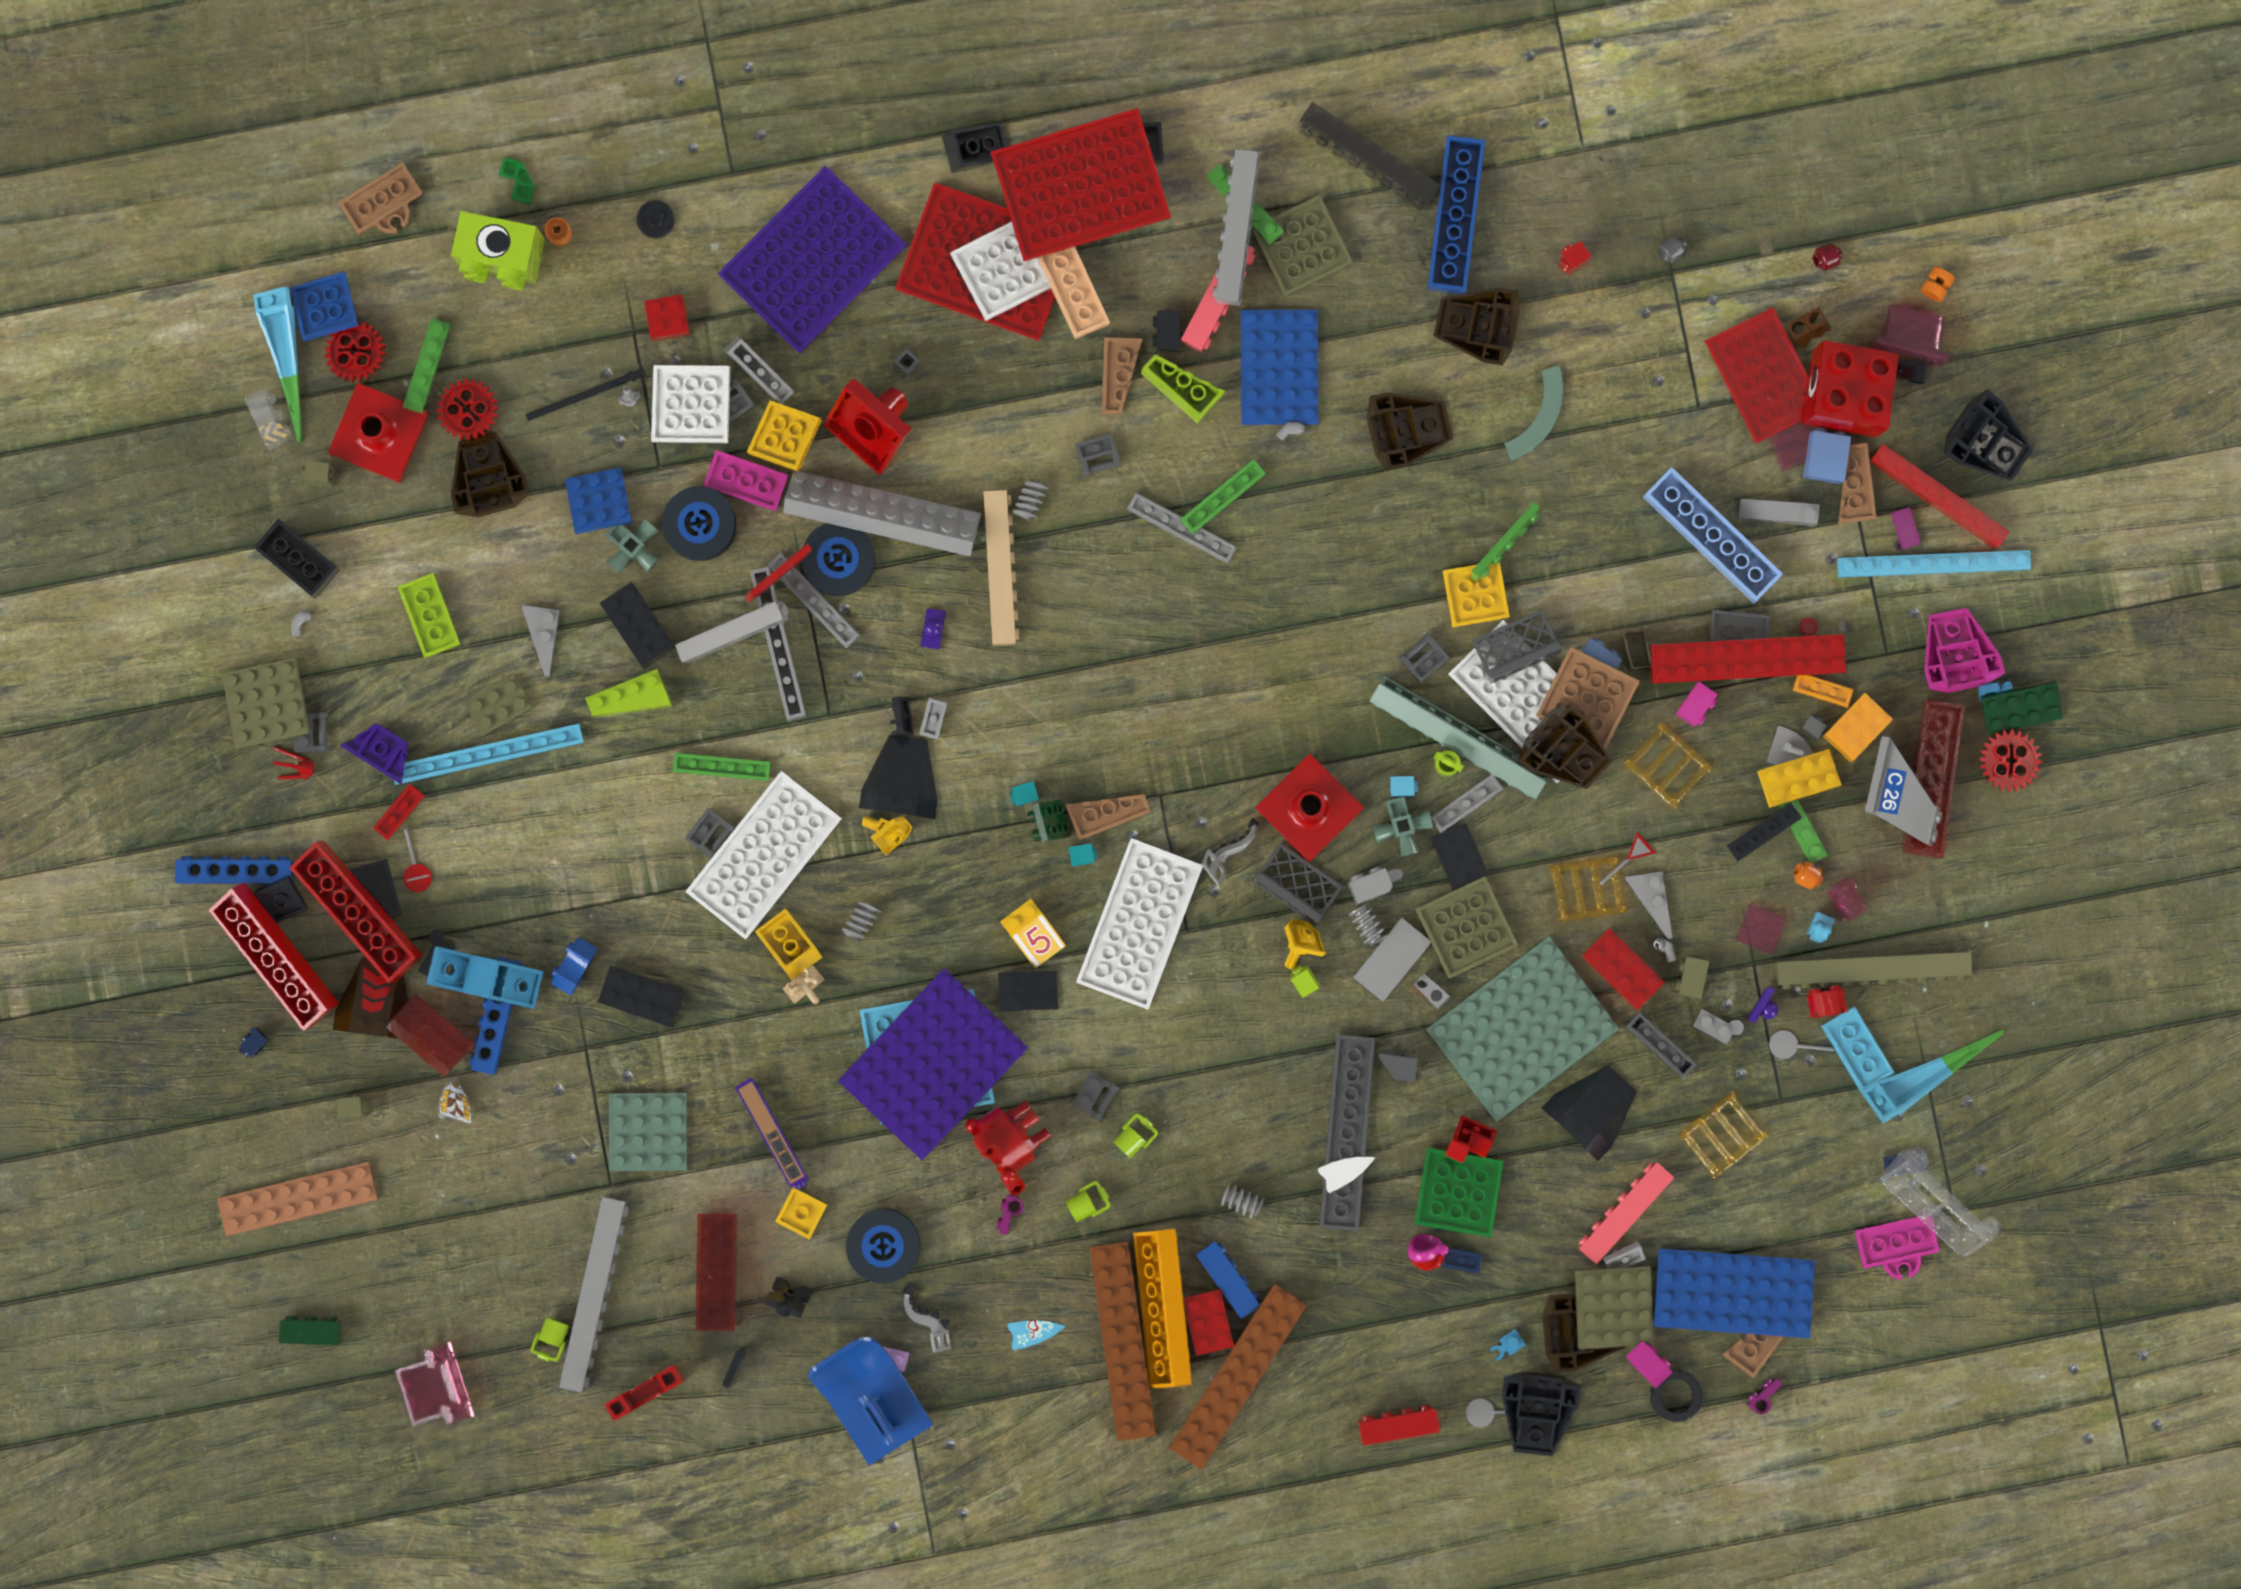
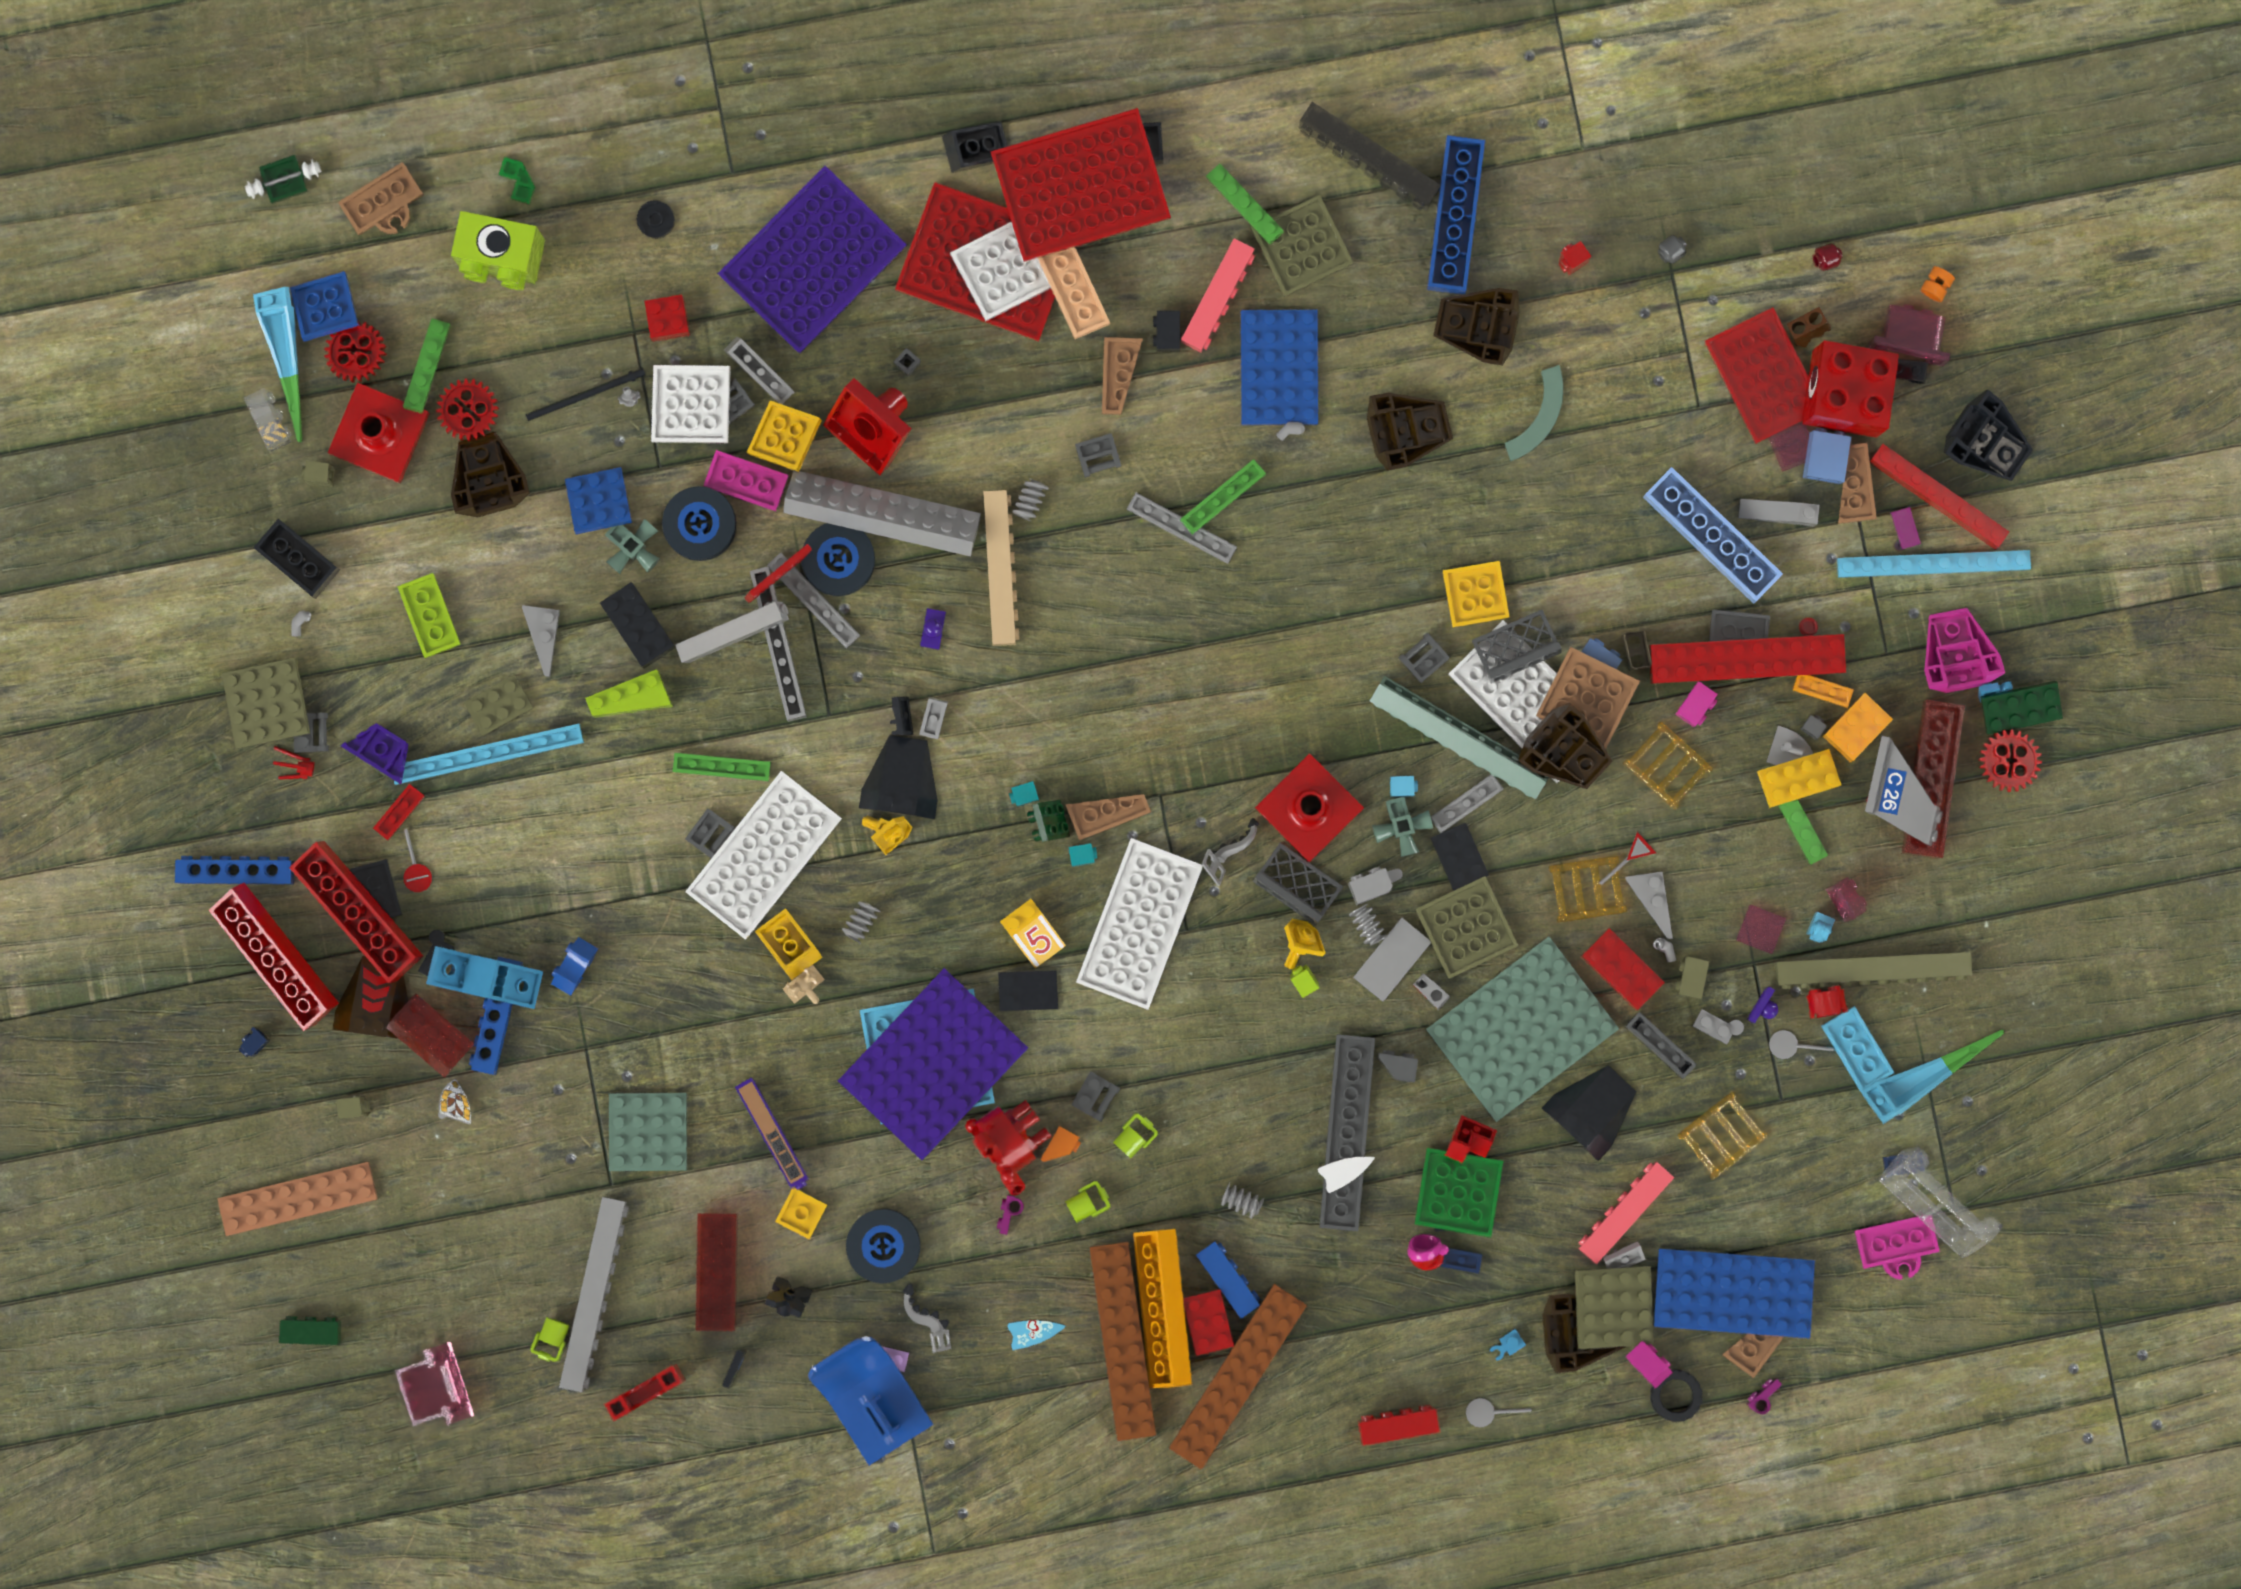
black tile [255,875,308,923] -> none
orange wheel [544,217,572,246] -> none
black brick [598,966,685,1028] -> none
lime wedge [1141,354,1225,424] -> none
light grey brick [1213,149,1261,306] -> none
lime piece [1433,750,1464,777] -> none
bright green plate [1471,502,1540,582] -> none
black wedge [1502,1371,1582,1456] -> none
black piece [1727,802,1802,862] -> none
orange head [1793,861,1823,890] -> none
none -> dark green plate [245,155,321,204]
none -> orange slope [1041,1126,1081,1162]

